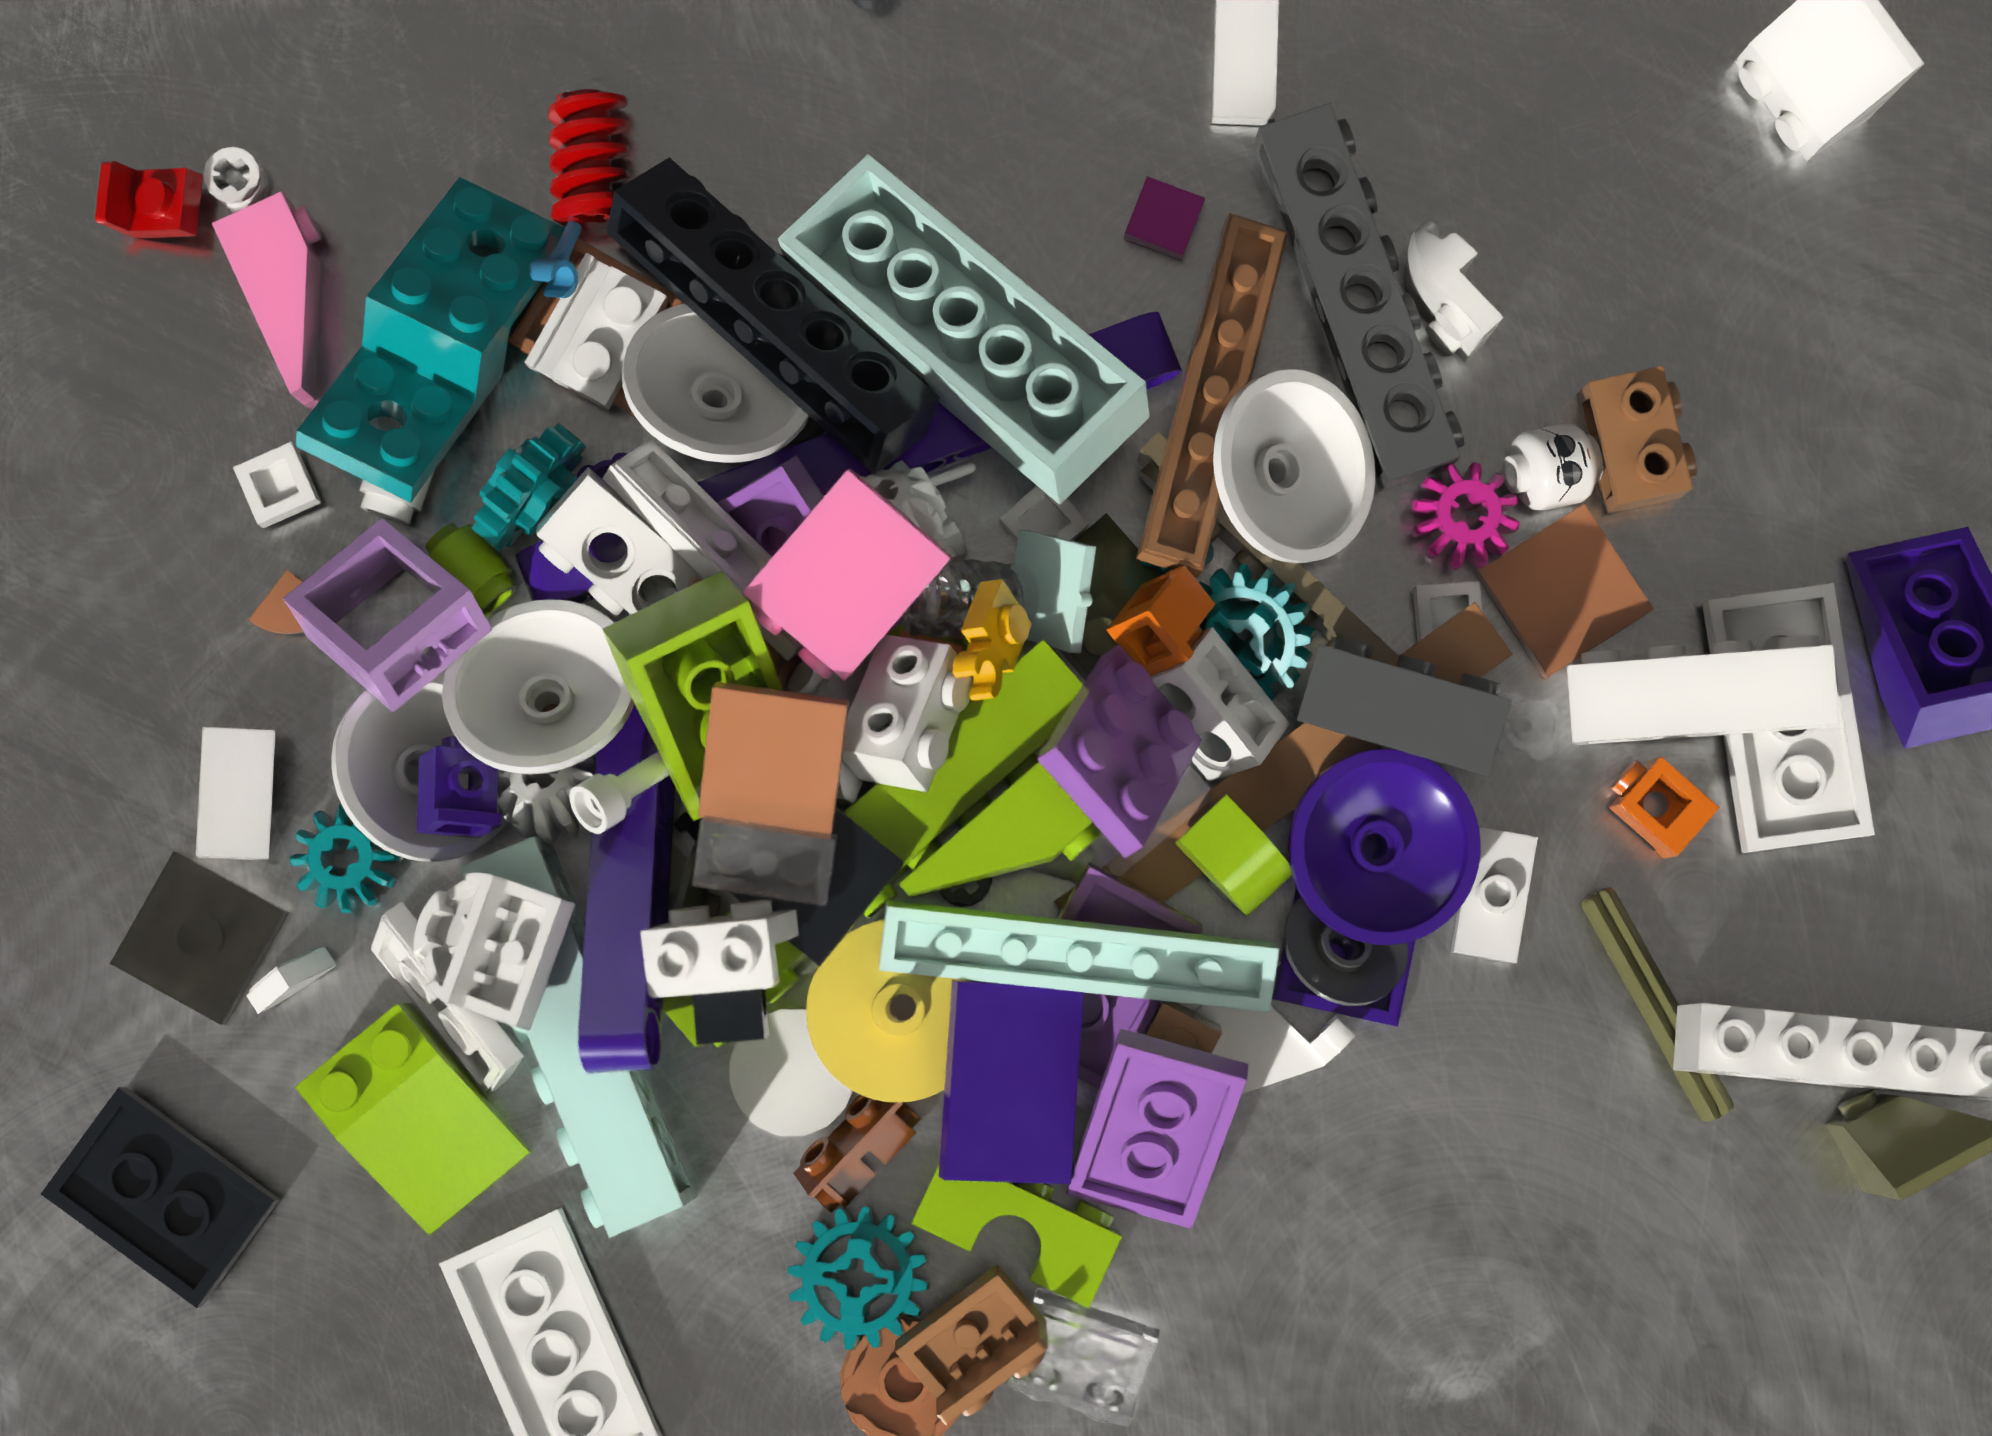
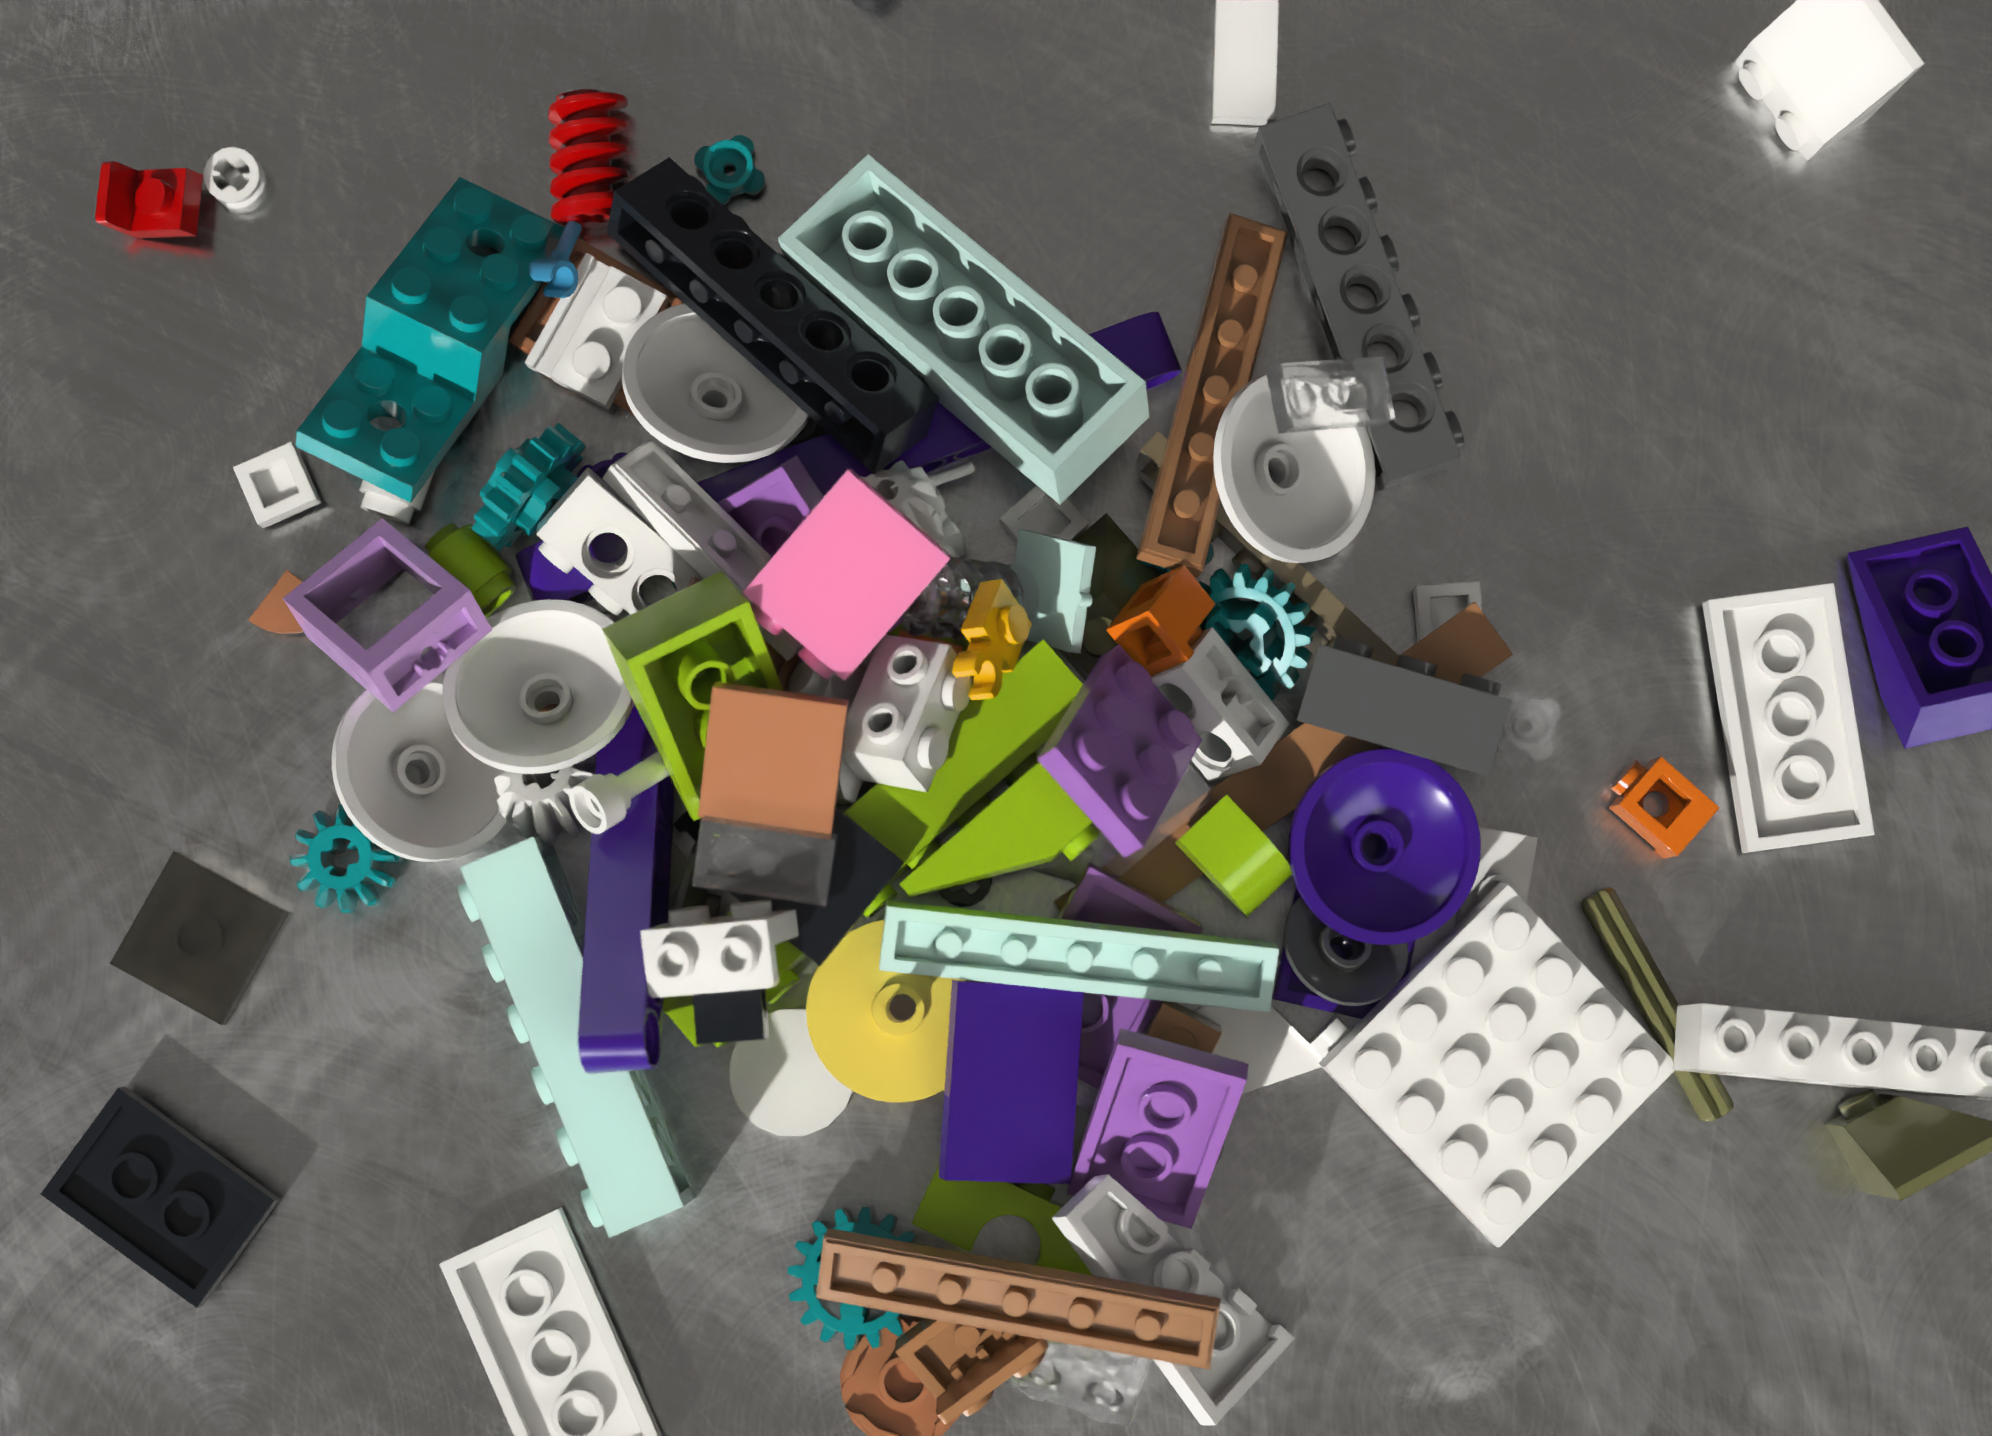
white hinge [196,727,276,860] -> none
bright pink slope [212,191,322,405] -> none
white tile [246,946,336,1014] -> none
lime slope [295,1003,531,1235] -> none
white tile [371,901,524,1096] -> none
white slope [413,873,576,1031] -> none
dark purple brick [417,736,501,838] -> none
dark orange hinge [793,1095,921,1213] -> none
magenta tile [1124,176,1205,260] -> none
white slope [1405,220,1504,362] -> none
dark pink gear [1410,462,1520,570] -> none
nougat tile [1475,503,1654,679] -> none
white head [1502,423,1603,510] -> none
white brick [1567,635,1839,745] -> none
medium nougat brick [1576,366,1697,515] -> none
none -> teal plate [694,135,765,205]
none -> medium nougat tile [816,1228,1221,1370]
none -> white wing [1052,1174,1295,1425]
none -> clear plate [1266,357,1396,434]
none -> white plate [1318,881,1675,1248]

